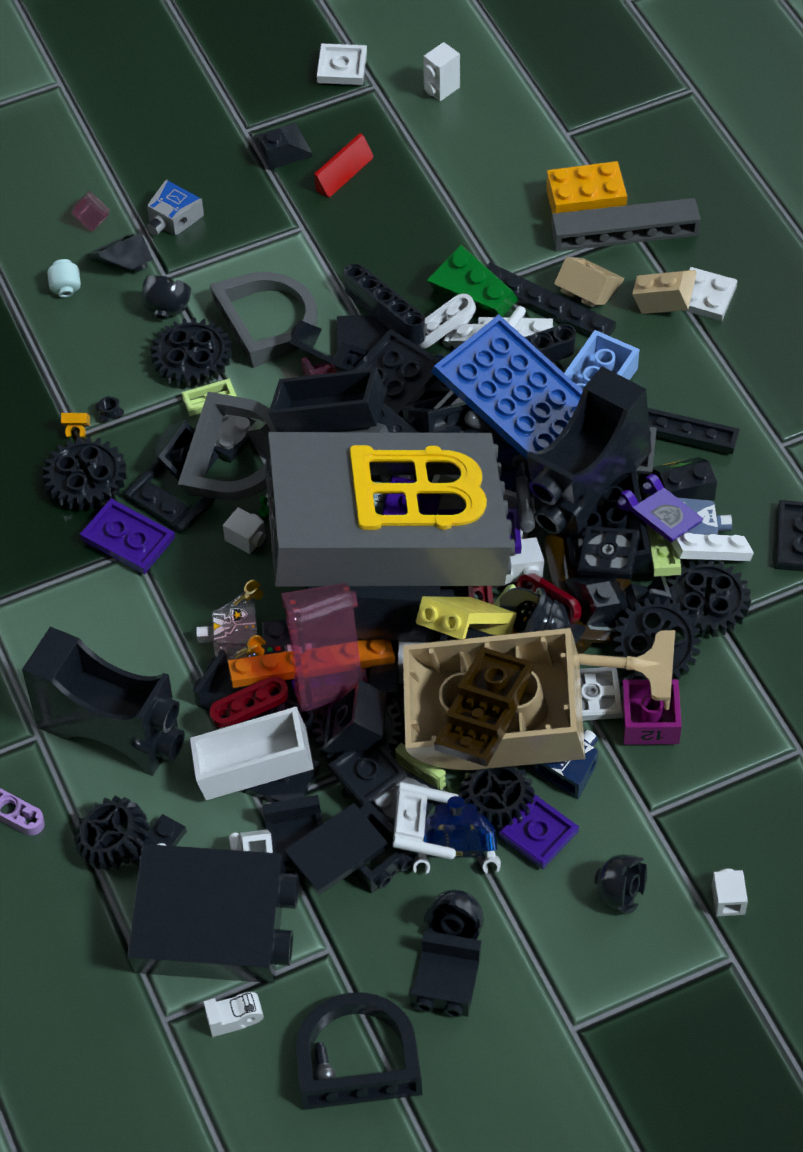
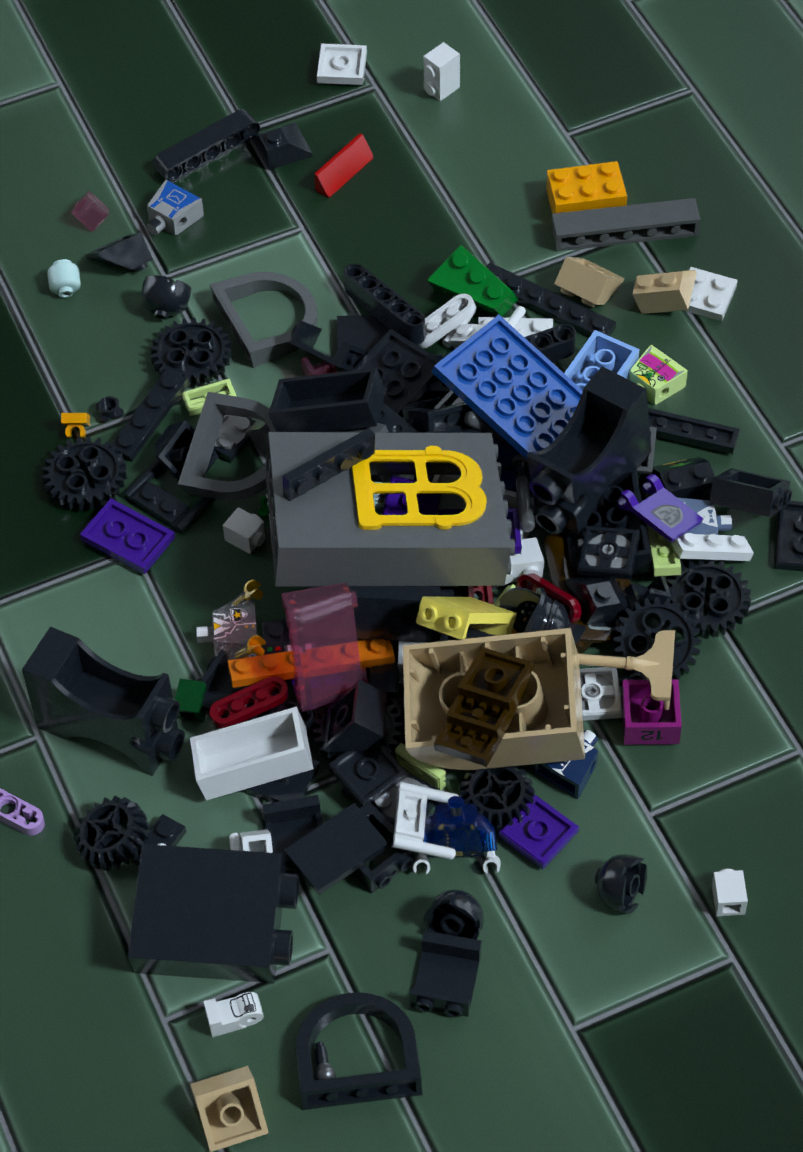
none -> black plate [111,368,189,462]
none -> black beam [152,109,260,182]
none -> dark green panel [174,678,207,722]
none -> tan slope [190,1066,269,1152]
none -> black plate [283,428,375,501]
none -> yellowish green torso [629,345,688,405]
none -> black window [710,468,792,517]

